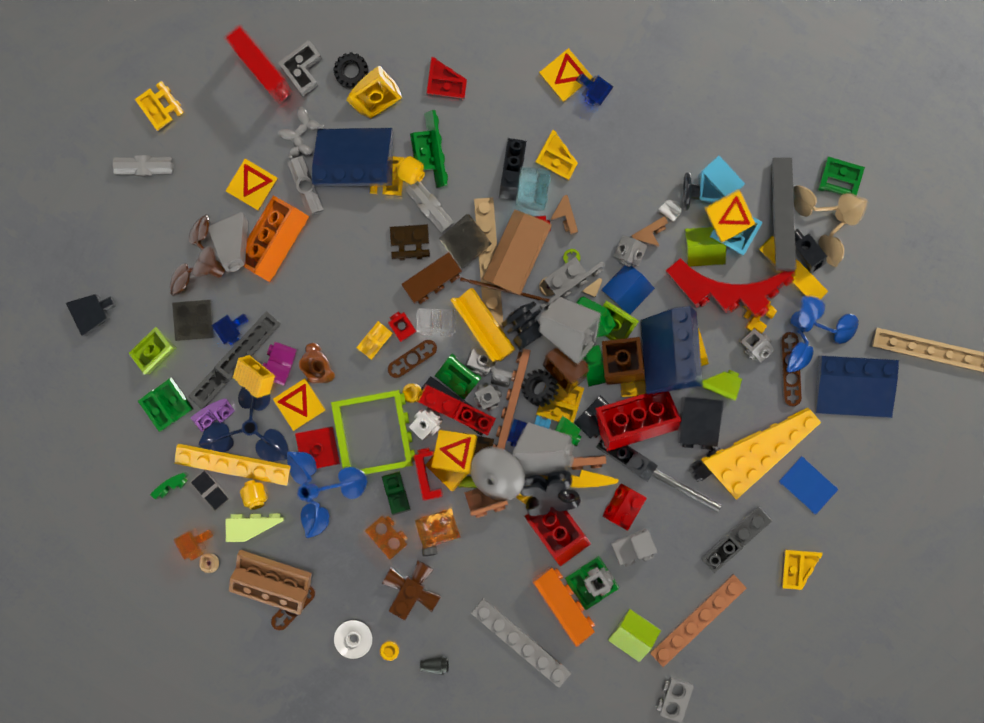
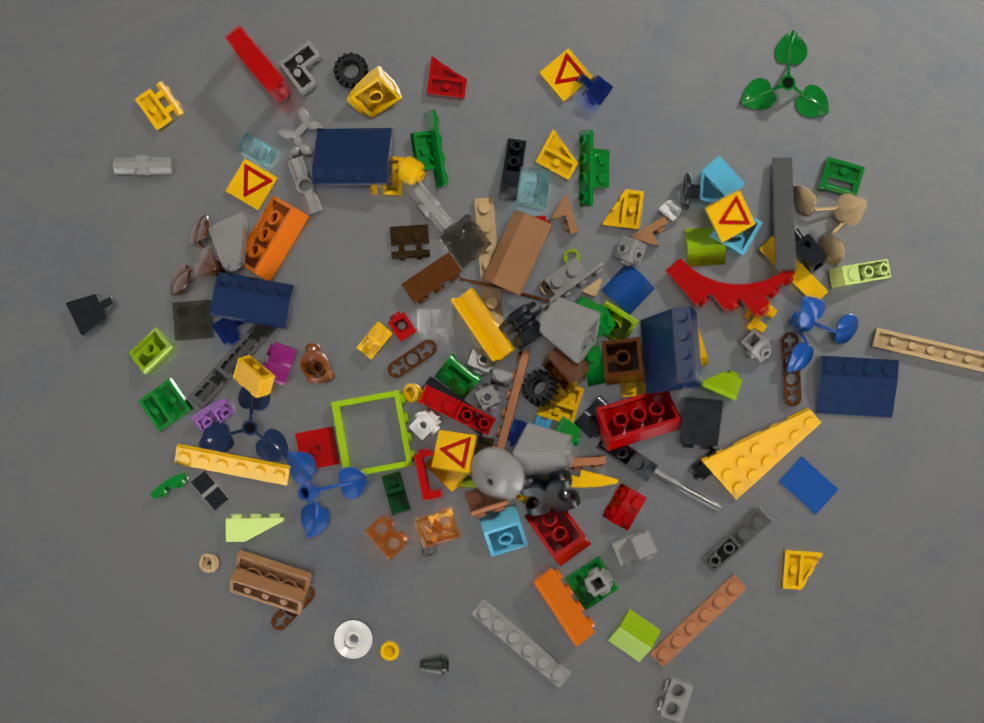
clear orange brick [173,528,213,561] -> none
yellow head [240,480,267,510] -> none
yellow tile [273,378,326,431] -> none
reddish brown brick [382,560,441,620] -> none
none -> dark blue slope [210,271,294,329]
none -> clear light blue slope [236,132,279,167]
none -> medium azure slope [479,505,528,557]
none -> green bracket [578,129,609,207]
none -> yellow wing [603,189,644,230]
none -> green plant [741,30,829,117]
none -> yellowish green slope [828,259,891,288]

